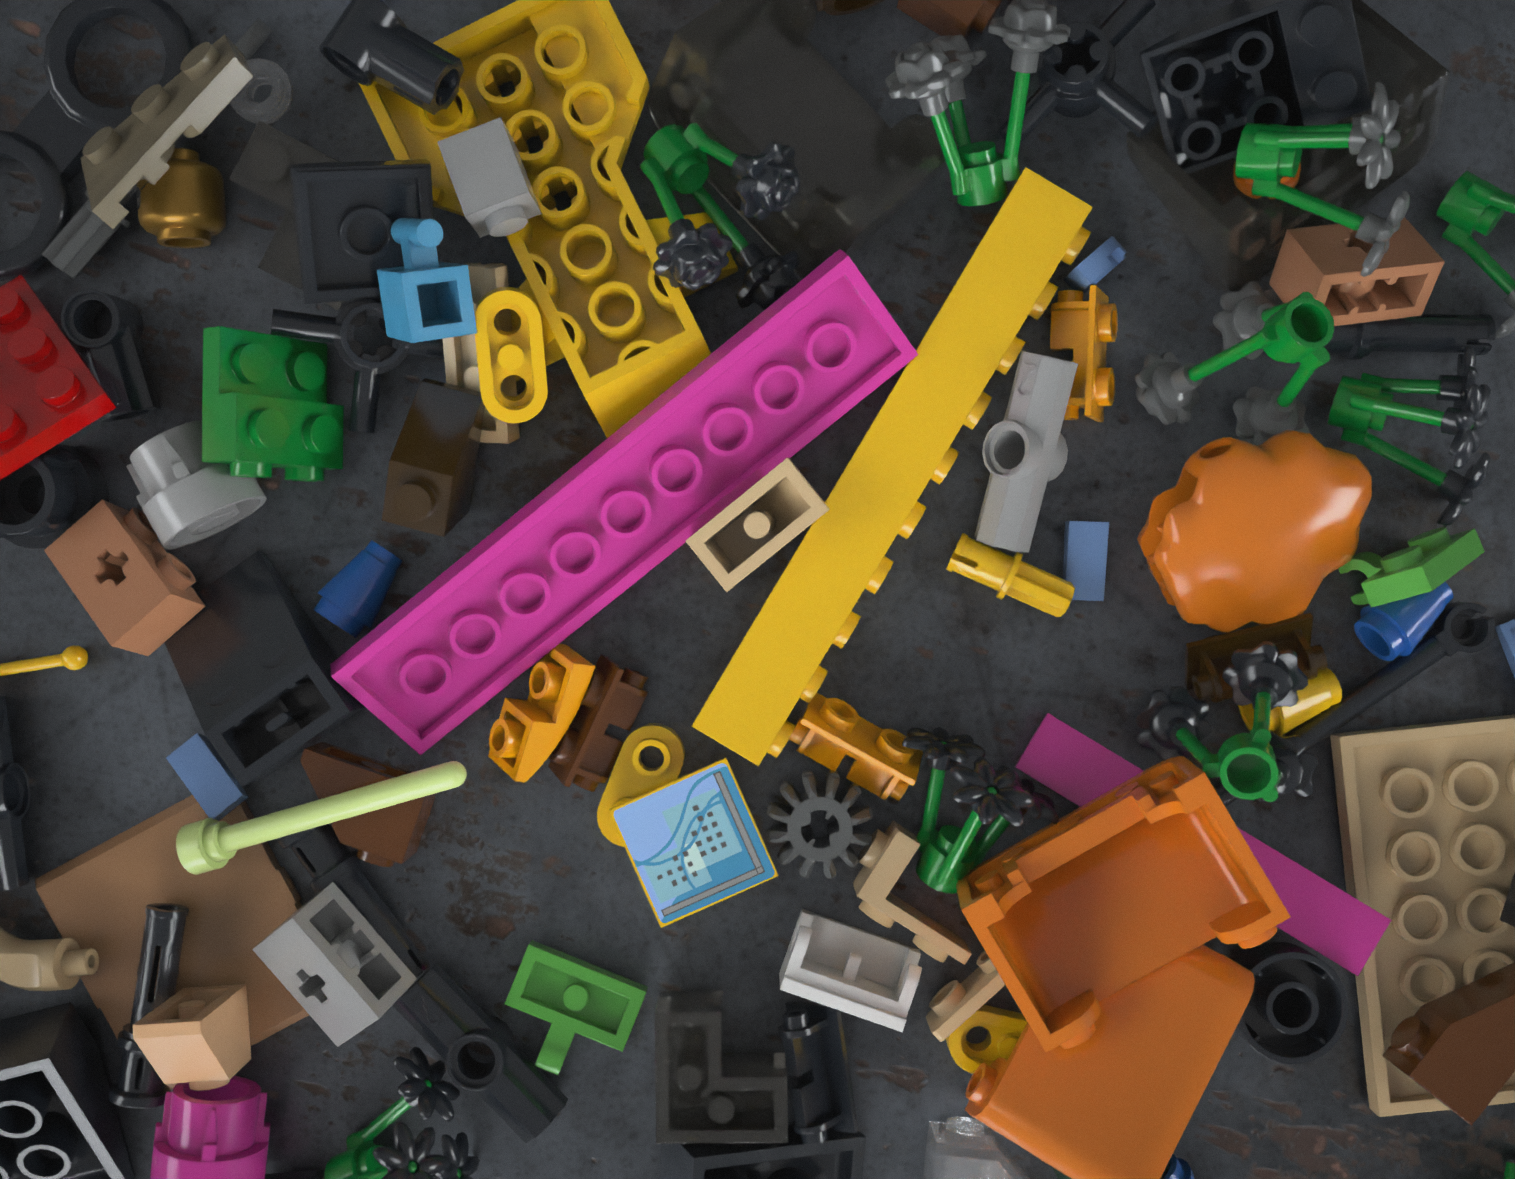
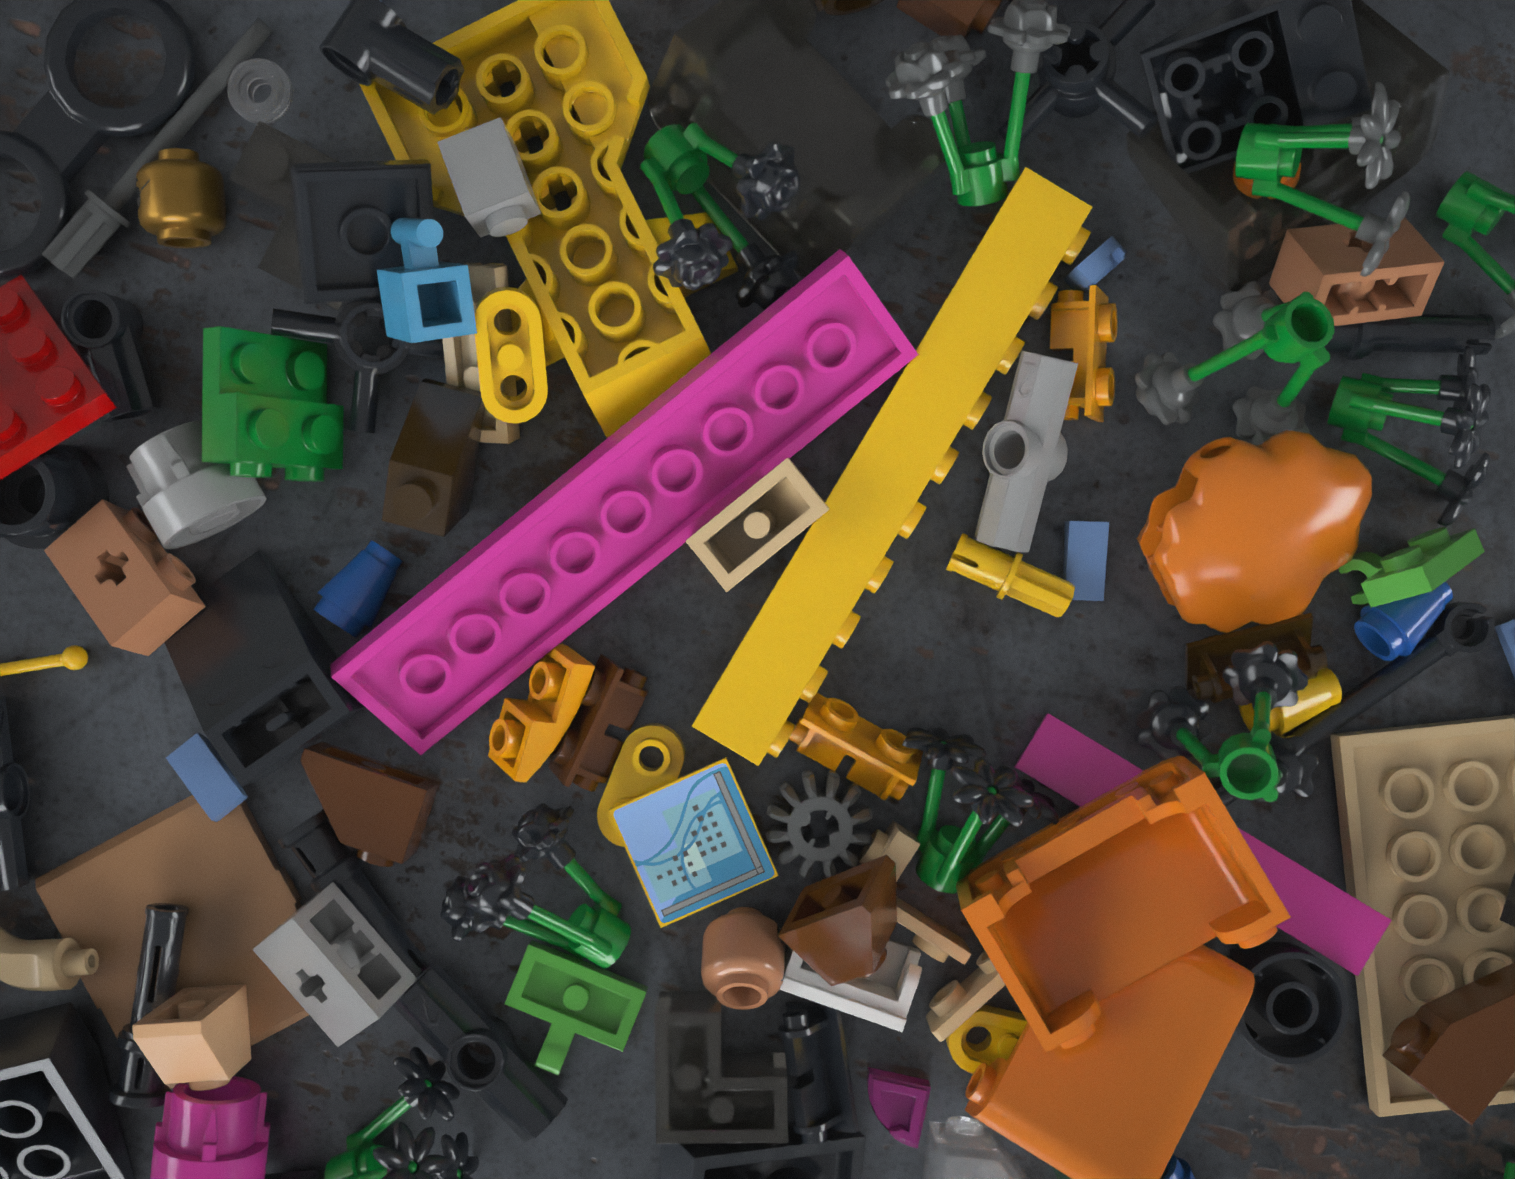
dark tan wing [80,34,253,229] -> none
yellowish green piece [176,761,467,875] -> none
none -> plant [440,803,631,969]
none -> nougat head [701,907,785,1010]
none -> reddish brown slope [778,855,897,986]
none -> magenta tile [867,1067,931,1149]

